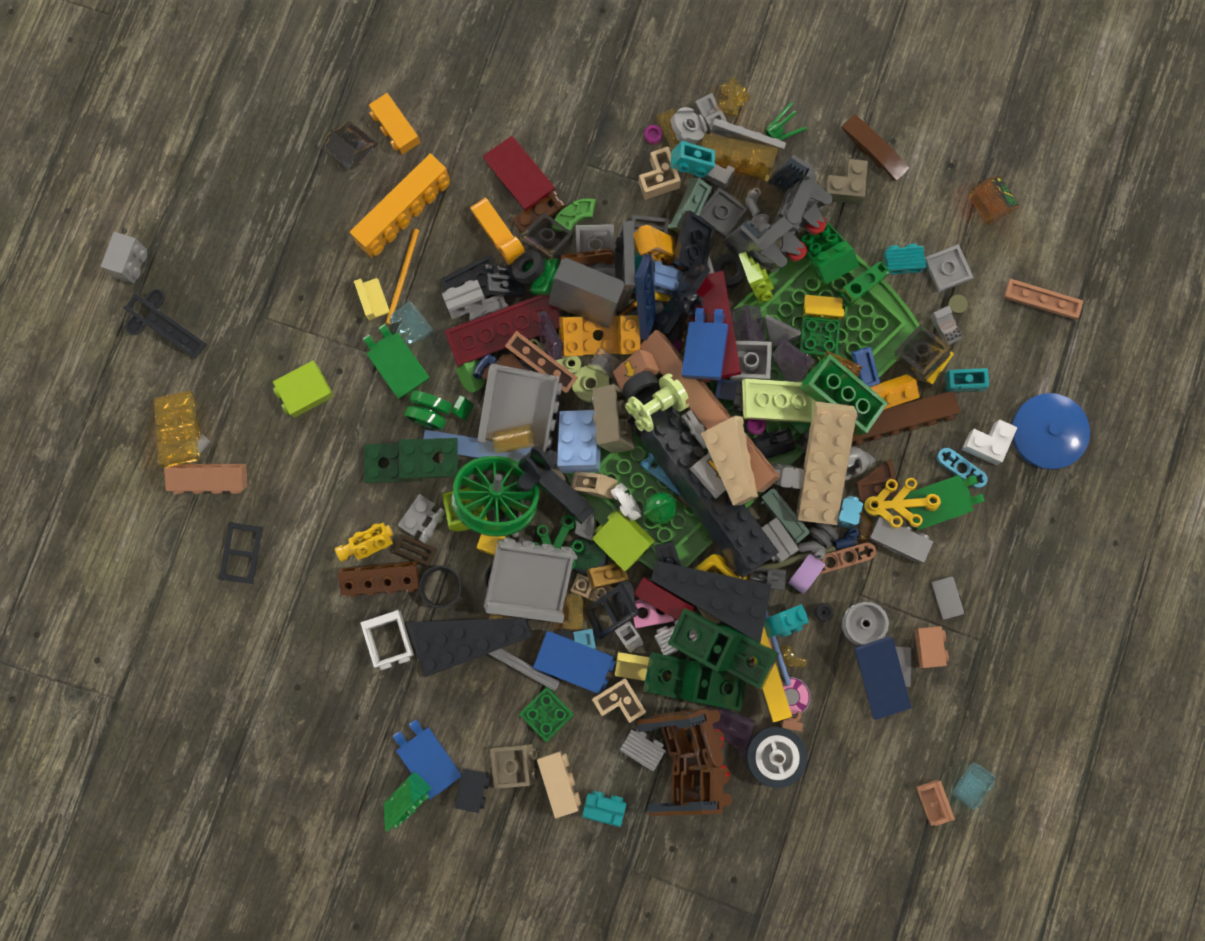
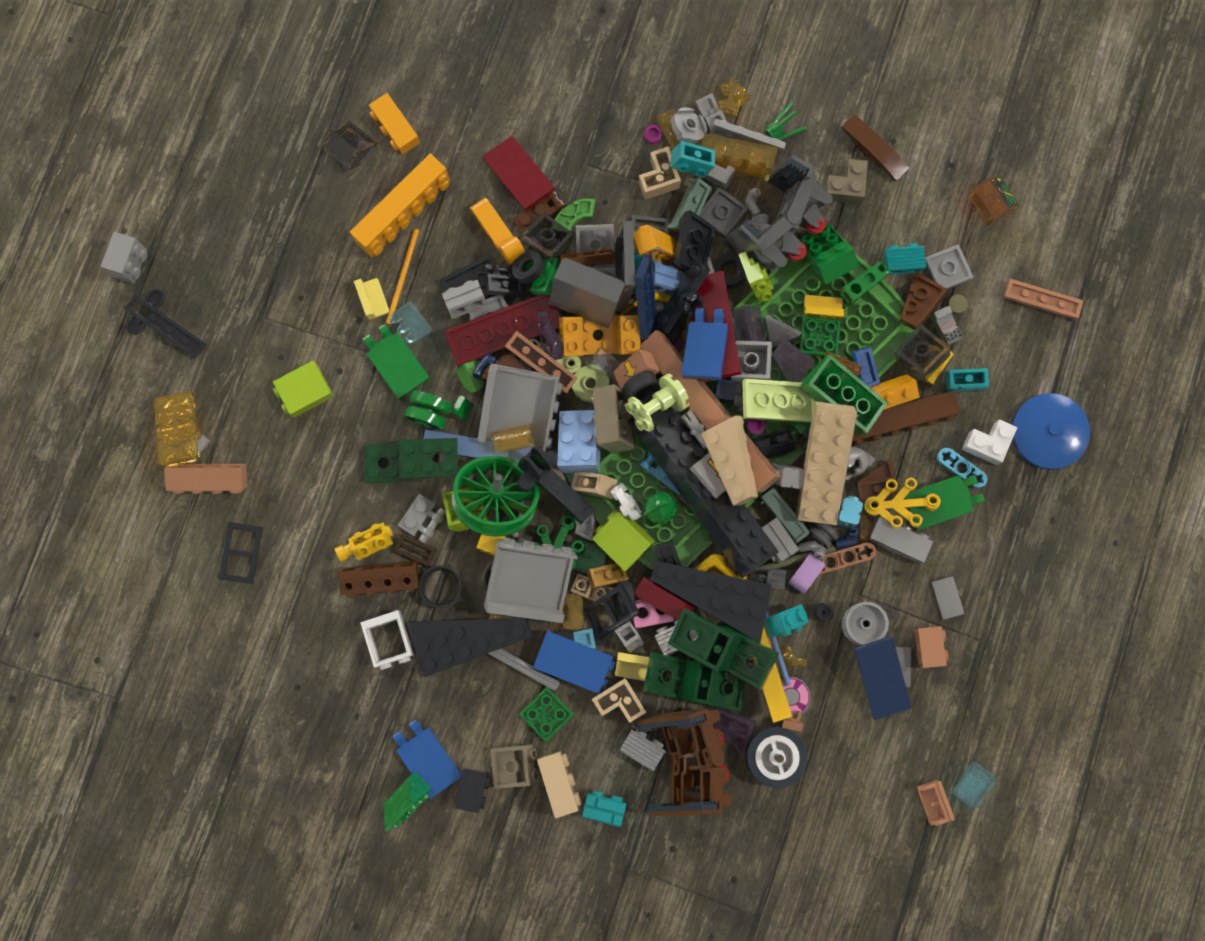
none -> reddish brown wing [900,271,948,331]

